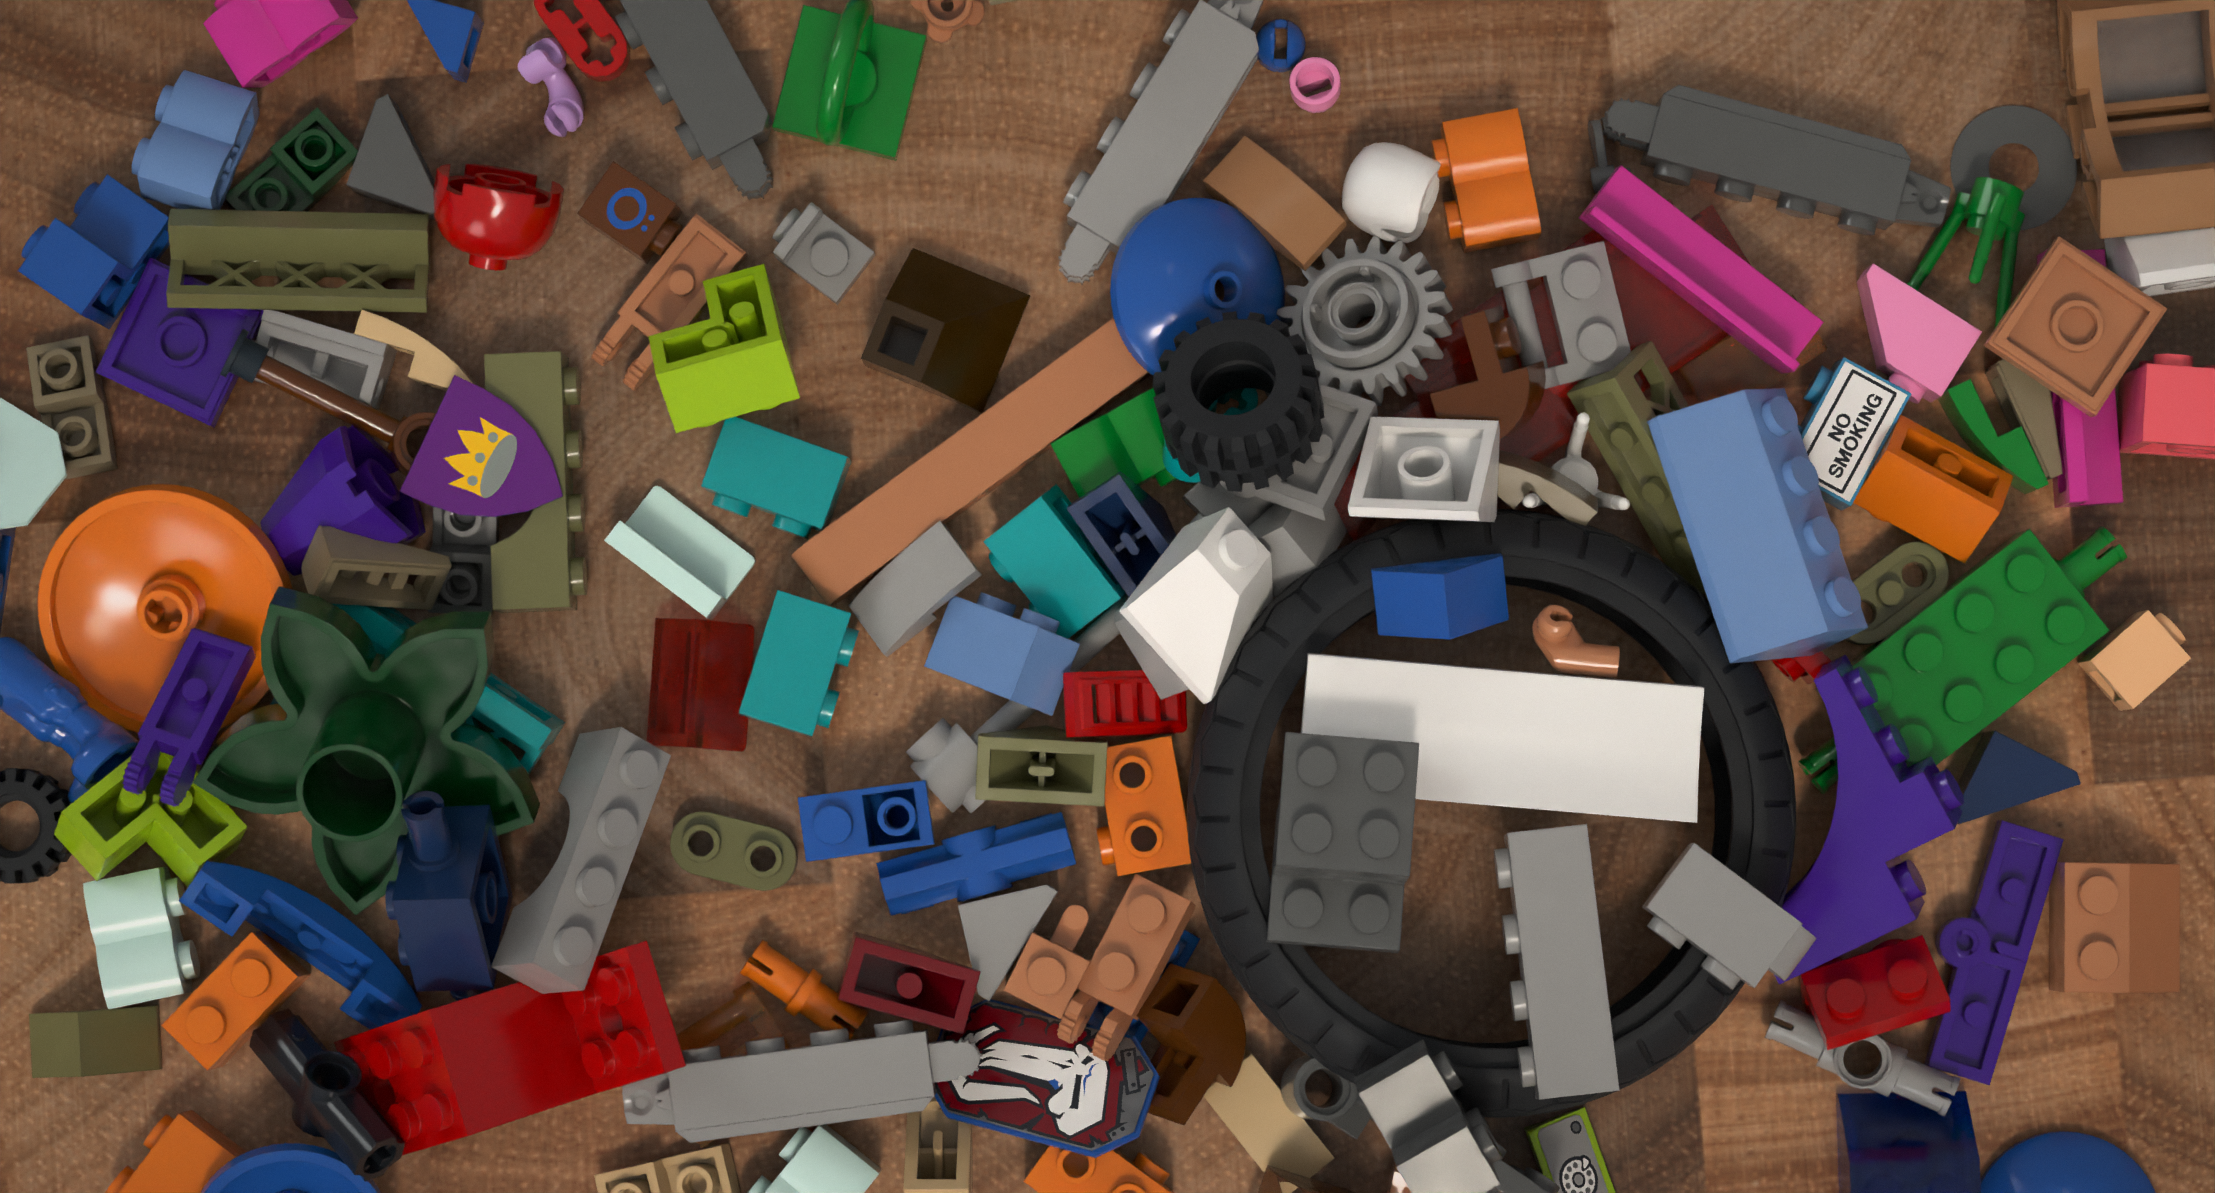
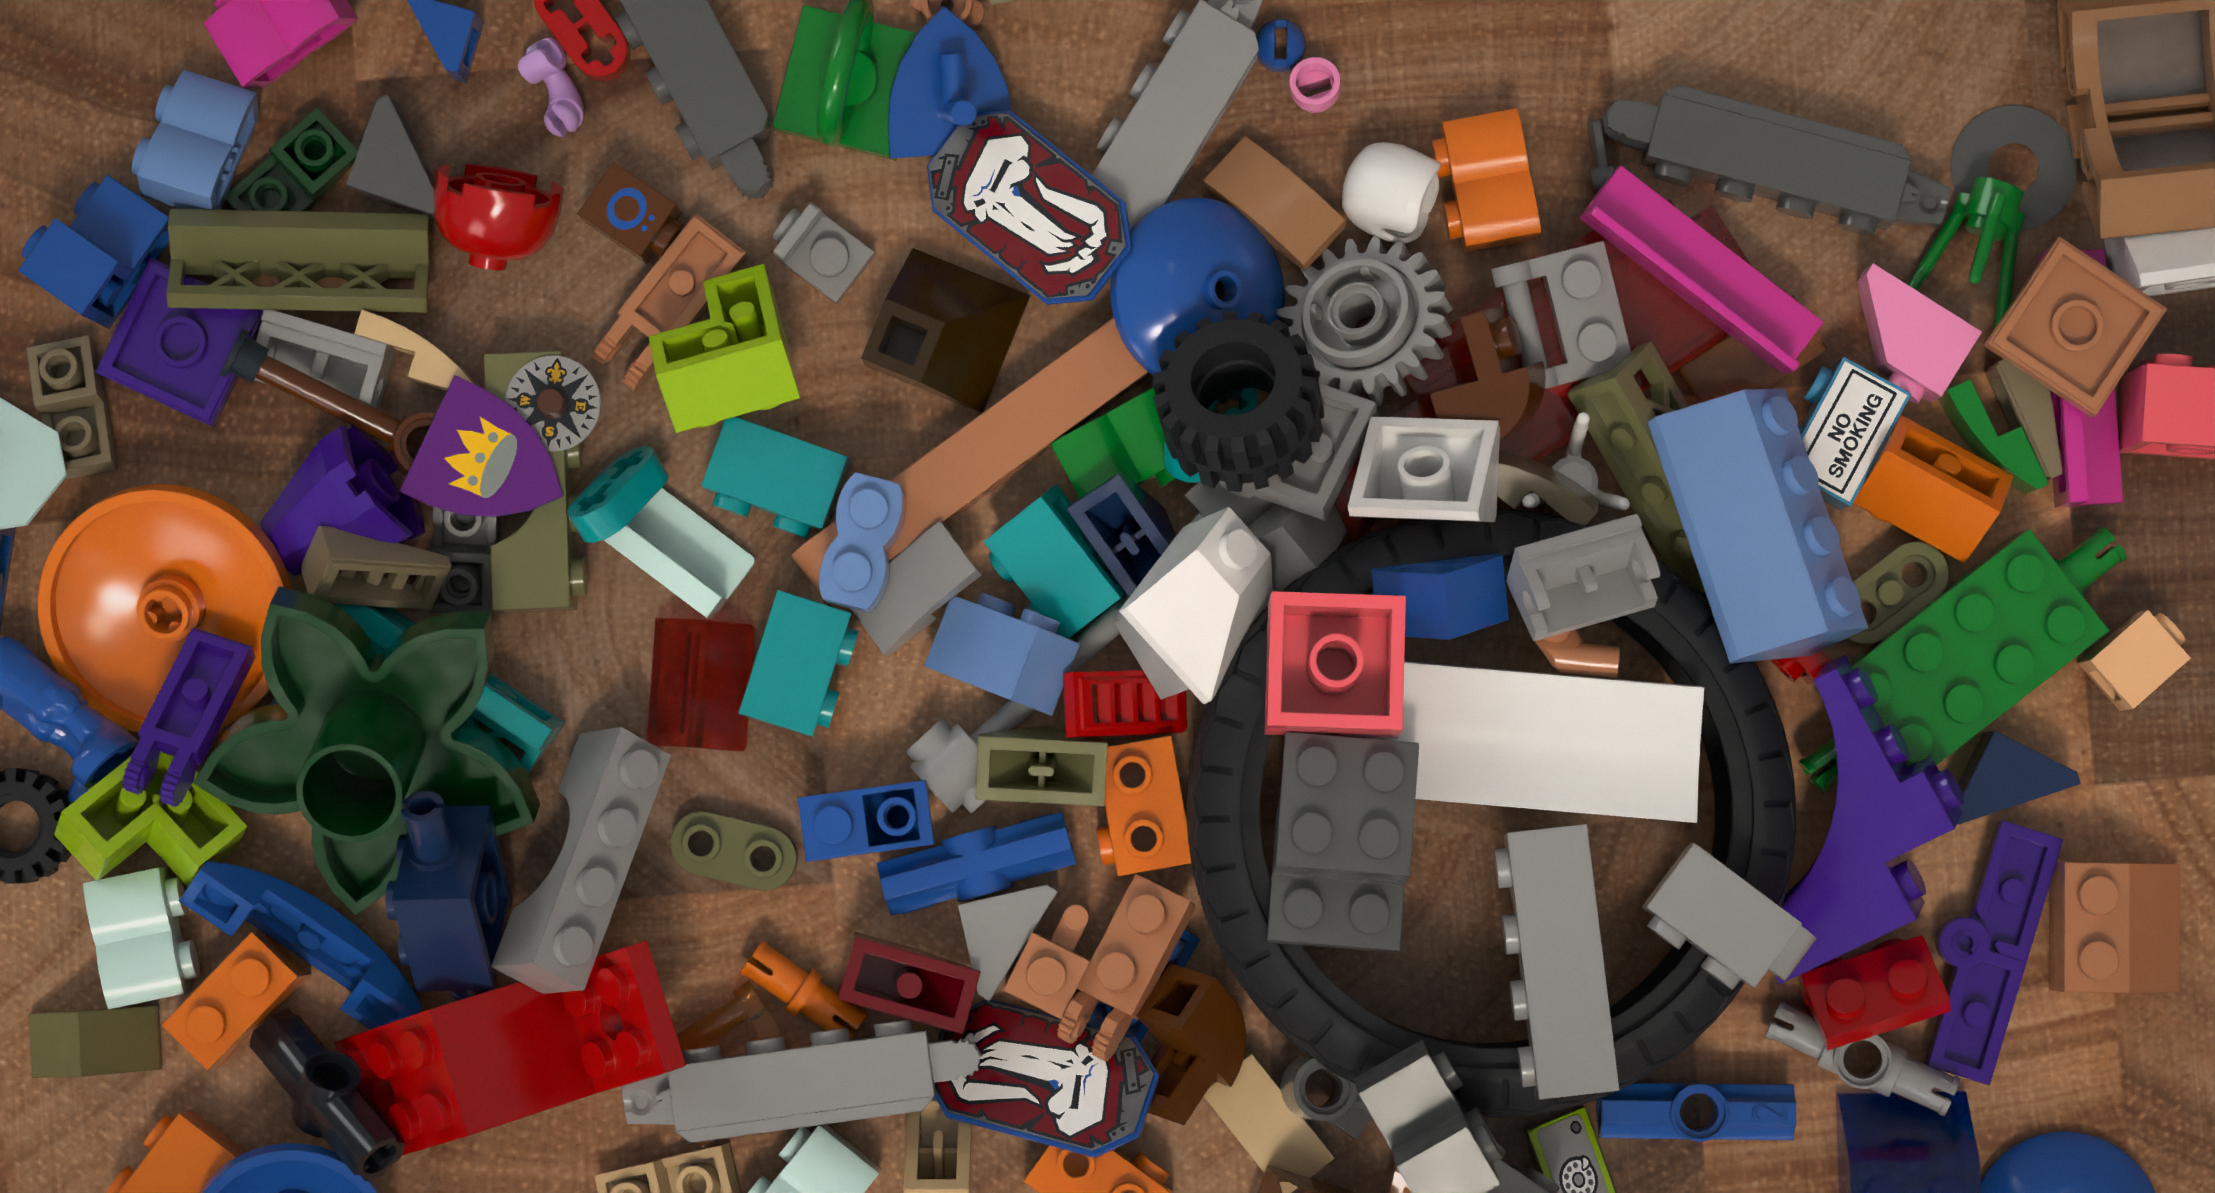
none -> piece [505,355,601,452]
none -> teal beam [567,445,669,543]
none -> medium blue brick [819,472,906,614]
none -> blue shield [888,6,1012,158]
none -> shield [927,110,1132,305]
none -> coral brick [1264,591,1406,739]
none -> light grey hinge [1506,514,1660,642]
none -> blue piece [1597,1080,1796,1142]

